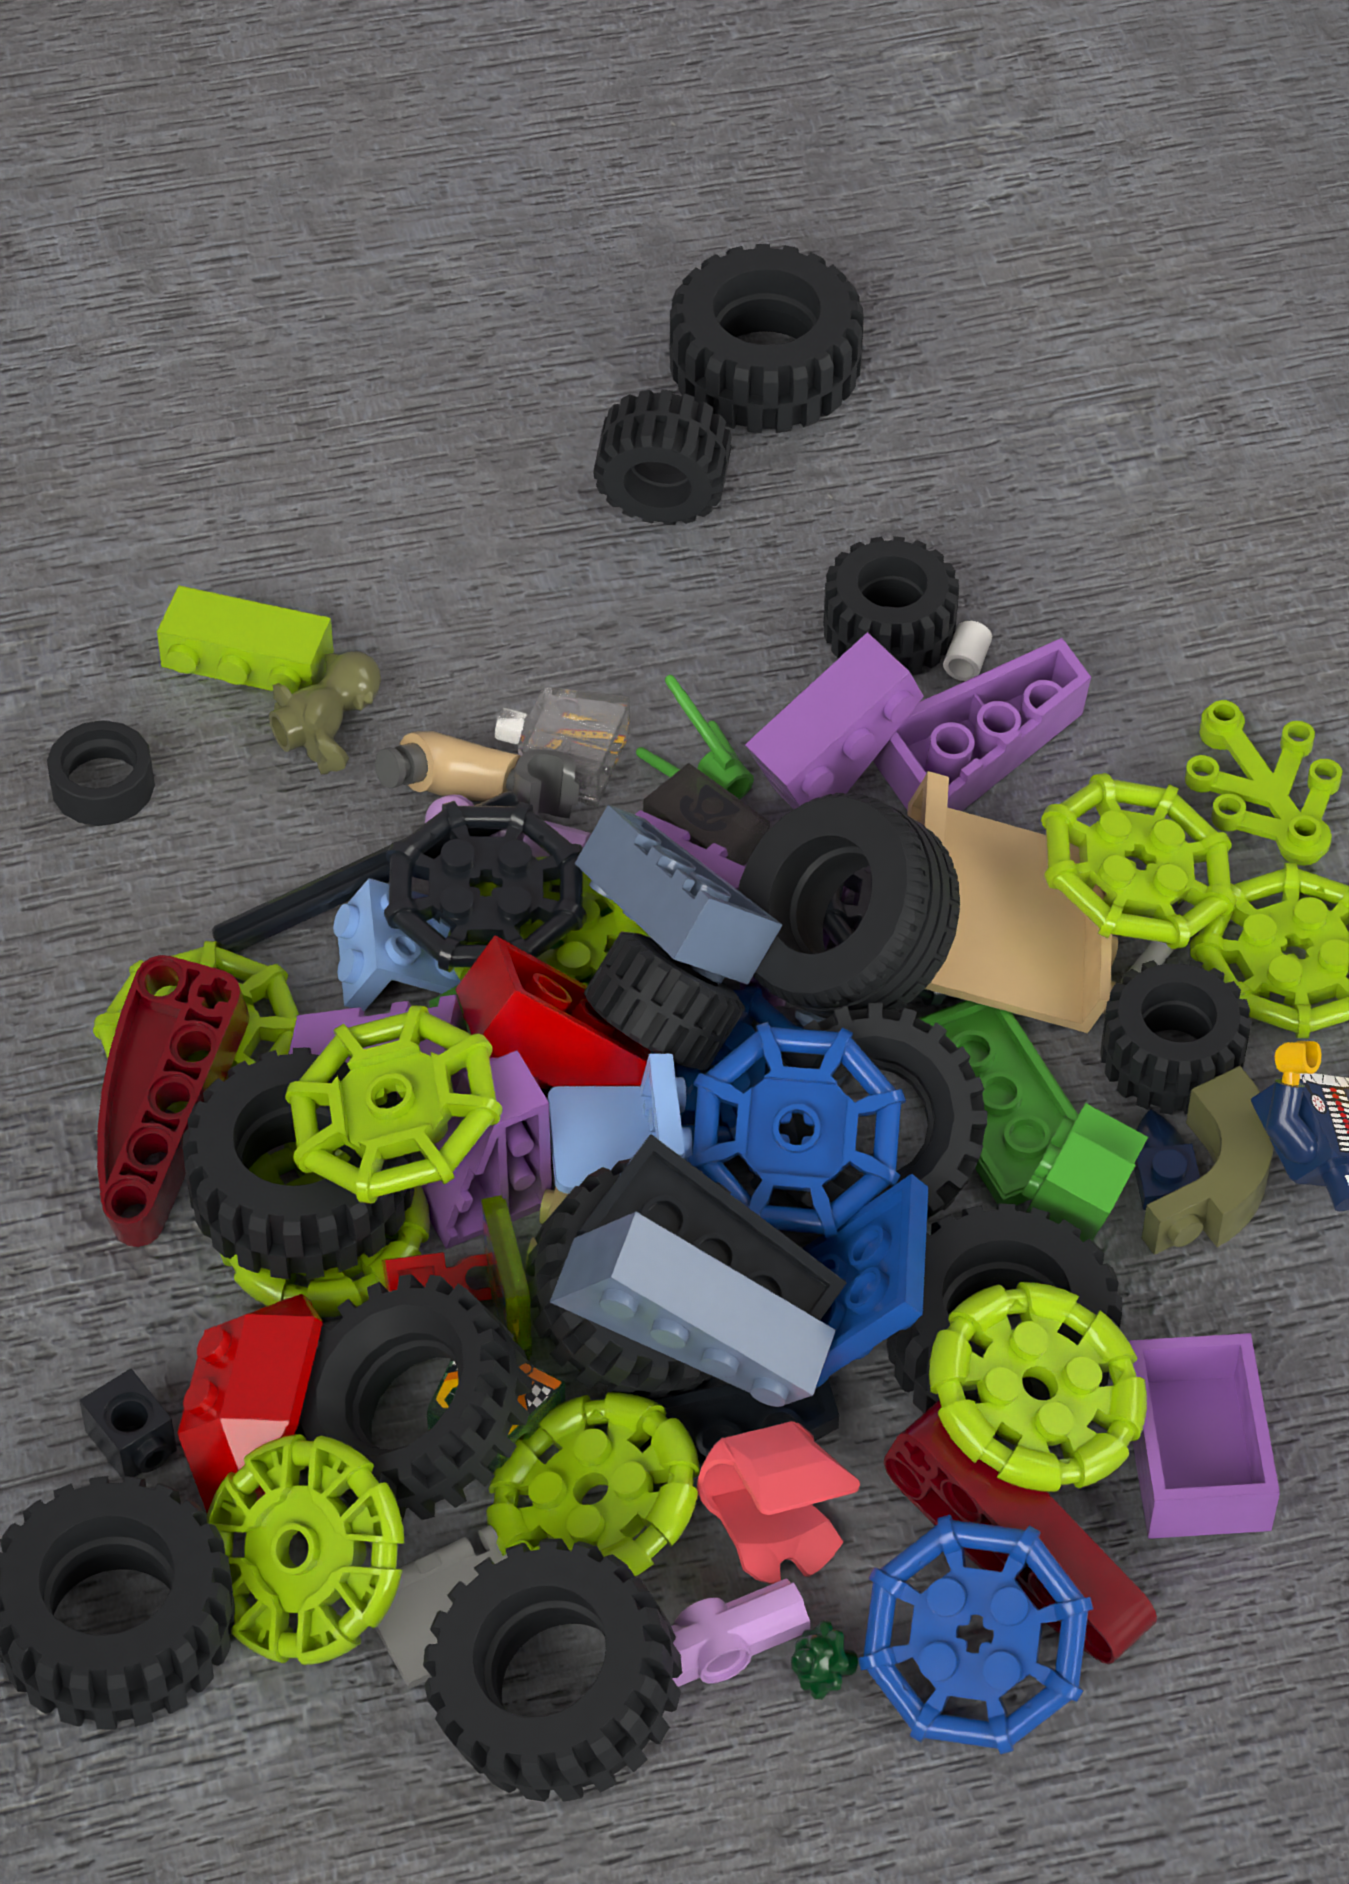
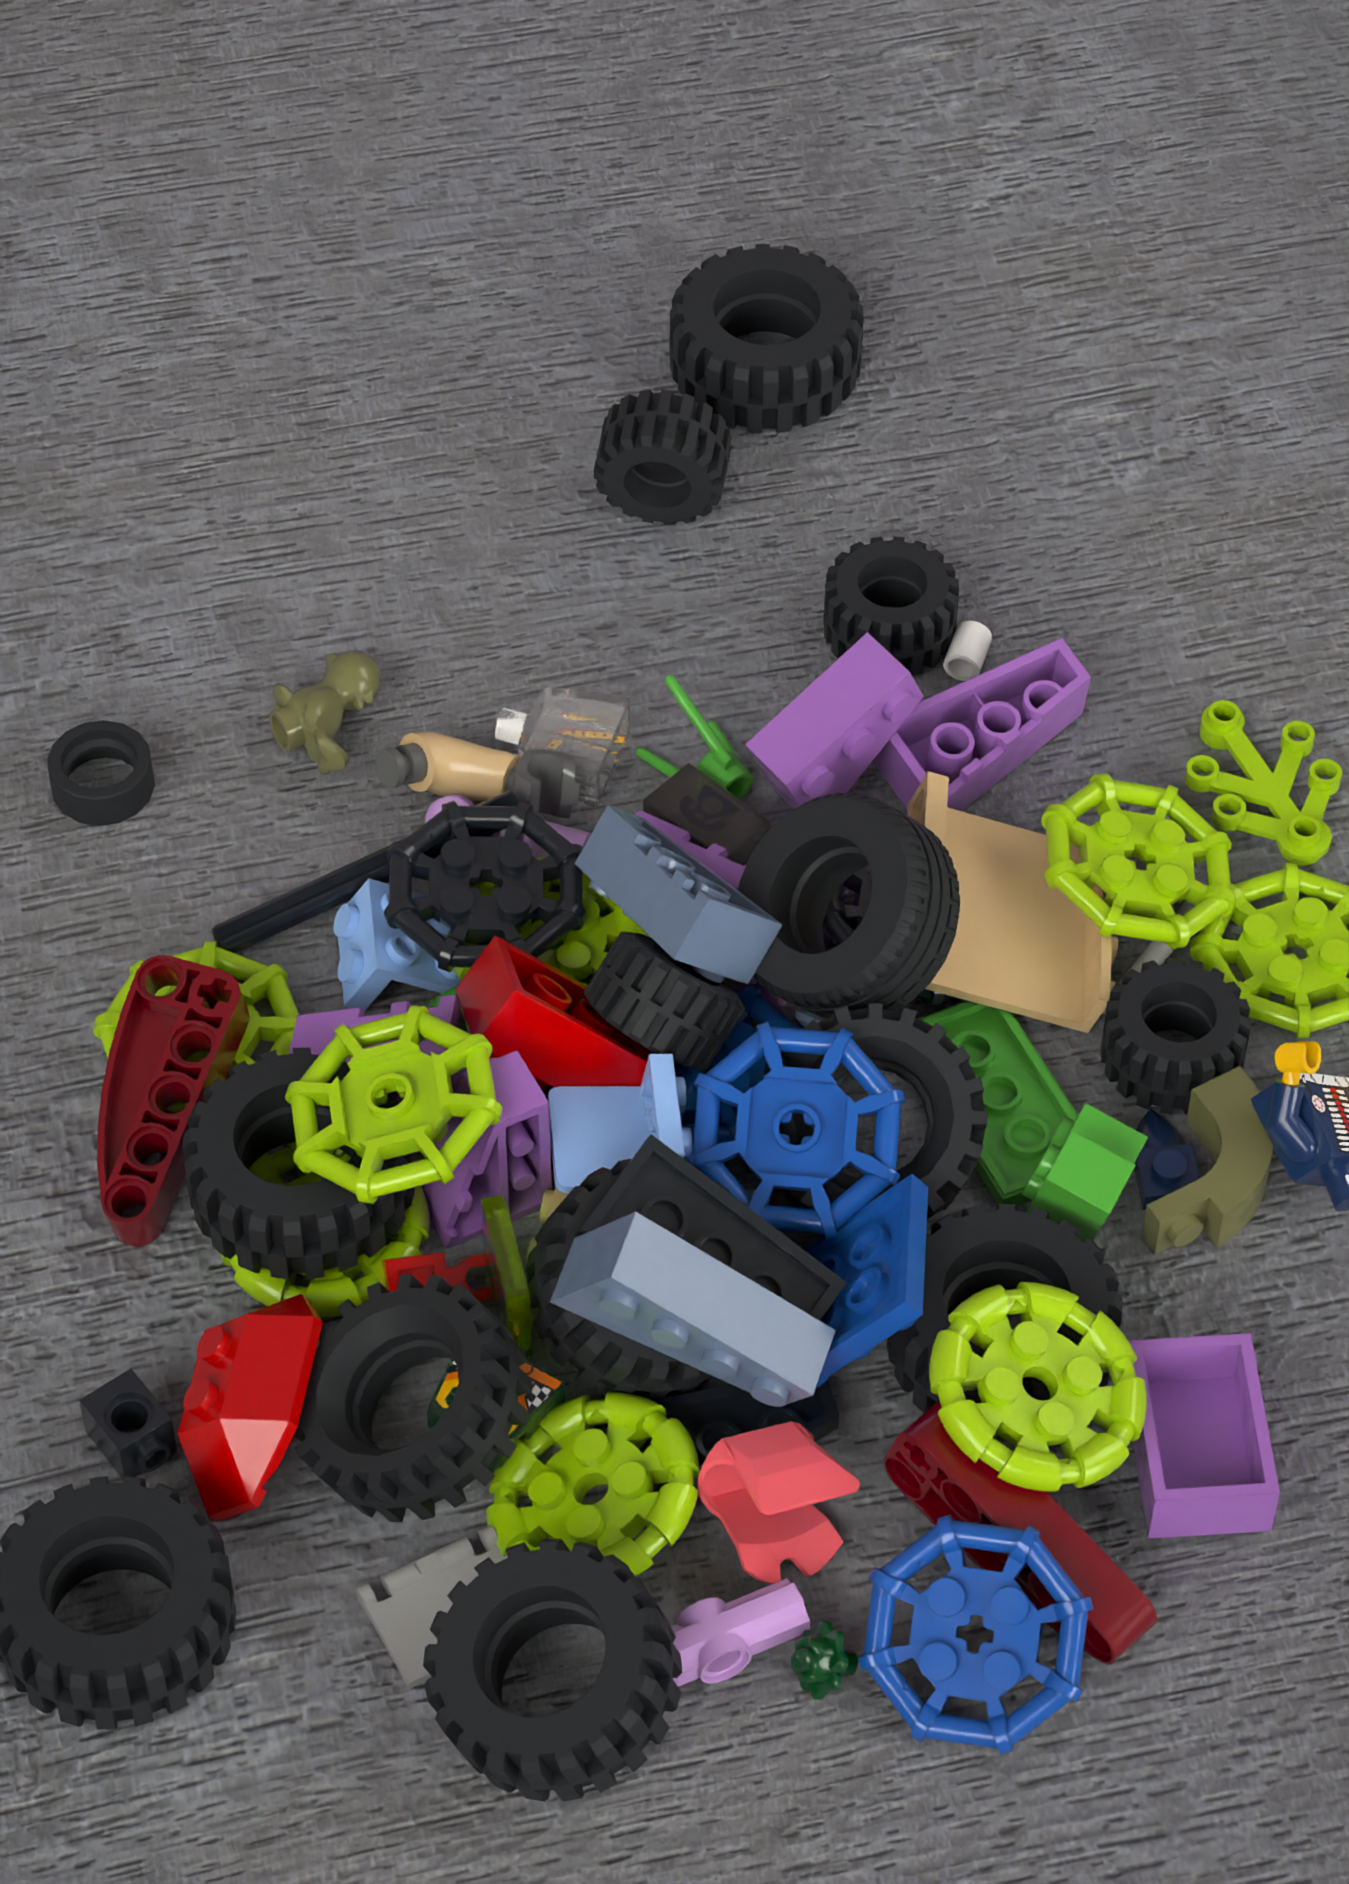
lime brick [157,585,334,694] -> none
lime plate [207,1434,405,1665] -> none

